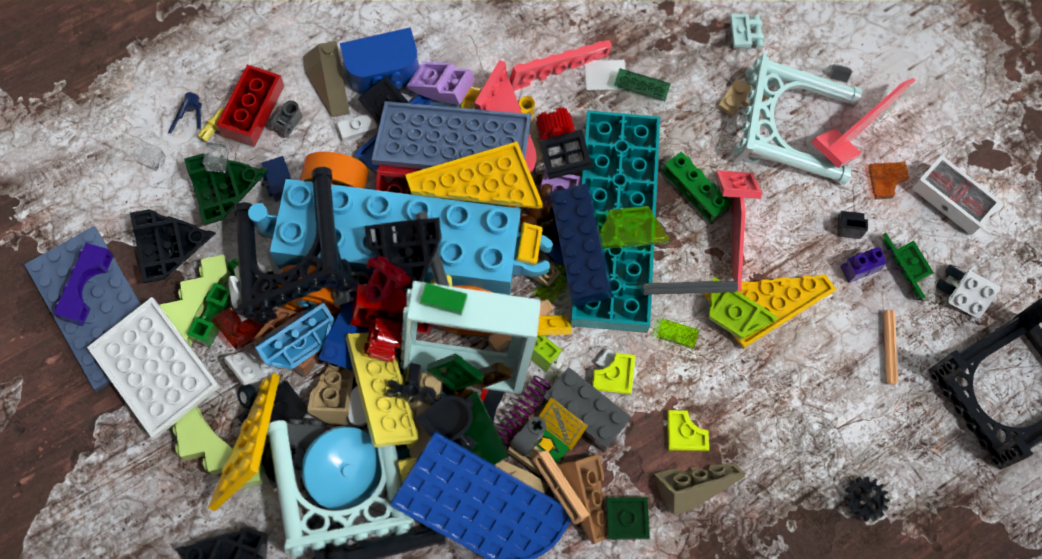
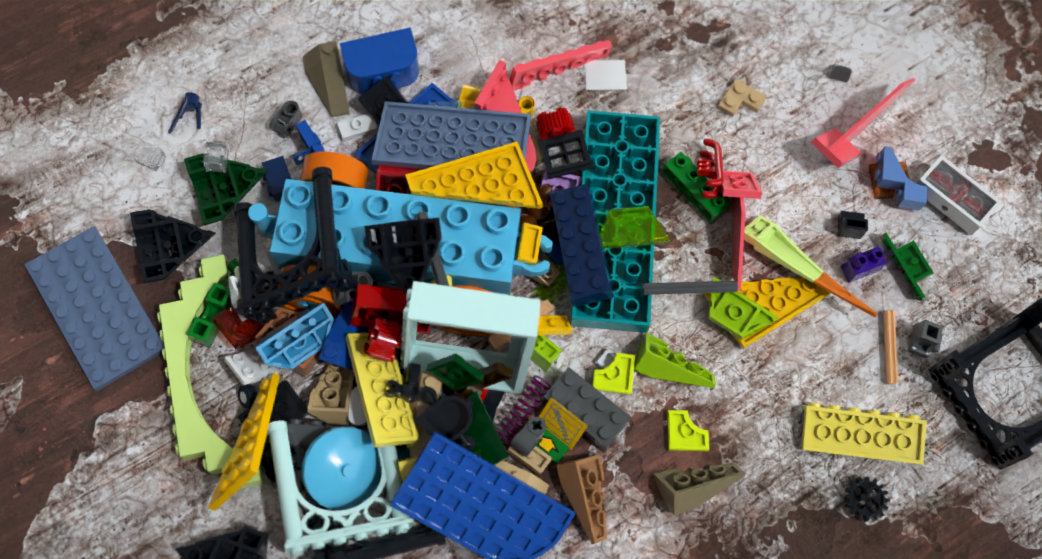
dark purple arch [54,243,114,326] -> none
white plate [87,297,221,439] -> none
light yellow pin [197,107,224,143] -> none
red brick [216,64,284,147] -> none
dark red pin [365,256,412,303] -> none
lavender slope [407,62,475,105] -> none
green tile [420,283,468,315] -> none
light nougat piece [533,450,589,525] -> none
dark green plate [606,497,650,540] -> none
clear green plate [614,68,671,101] -> none
clear neon green tile [656,318,699,349] -> none
light aqua plate [730,14,764,49] -> none
light aqua arch [732,53,862,185] -> none
white plate [937,264,1001,319] -> none
none -> blue piece [293,120,325,165]
none -> lime wedge [635,332,716,388]
none -> red piece [697,138,724,199]
none -> yellowish green plate [744,215,877,317]
none -> light yellow bracket [801,402,927,465]
none -> medium blue arch [875,146,927,211]
none -> dark grey brick [907,320,943,358]

